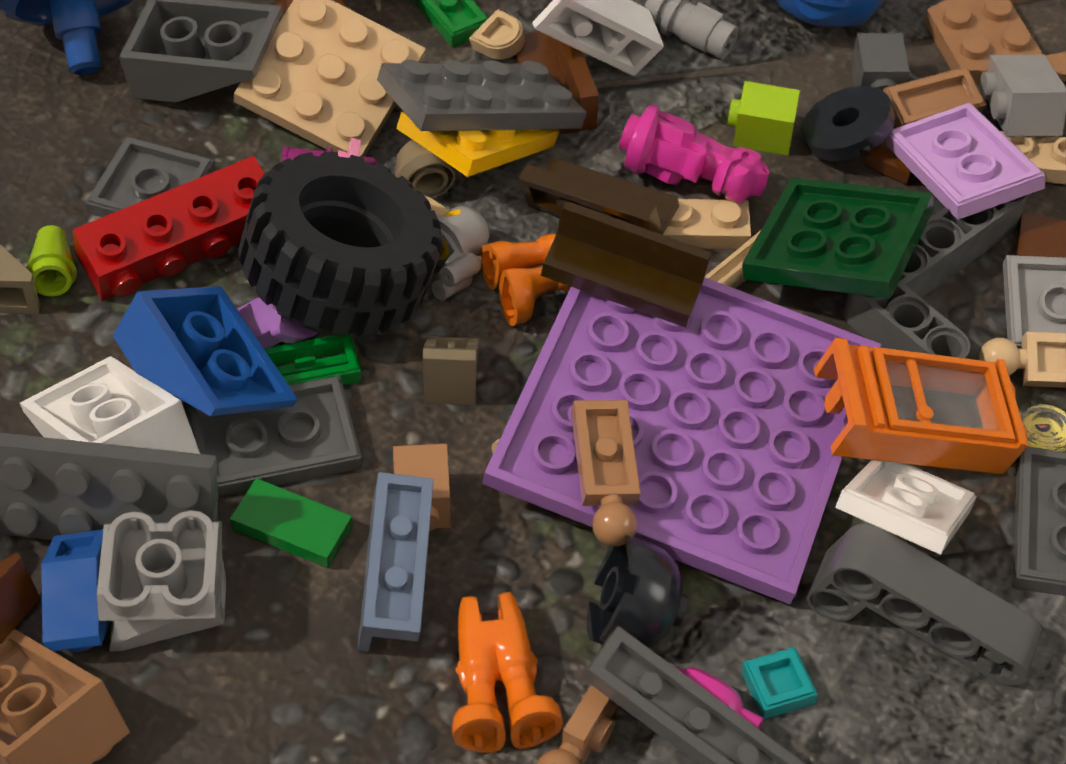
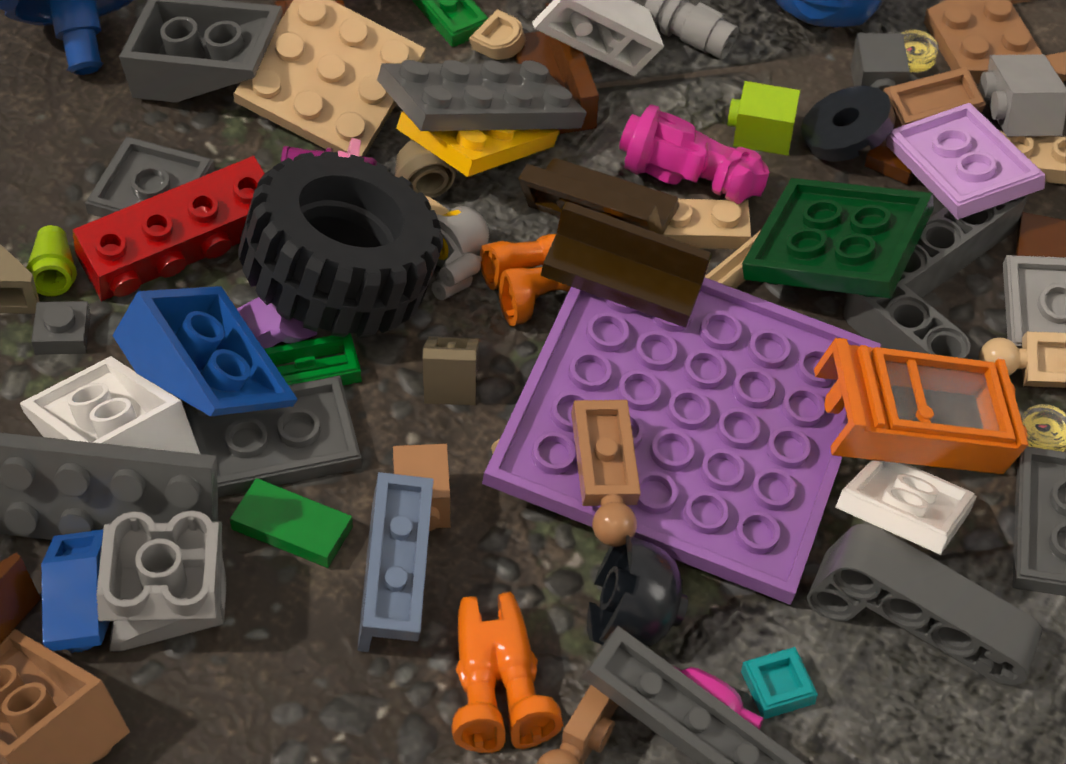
none -> dark grey plate [31,301,91,354]
none -> clear tile [901,30,938,73]

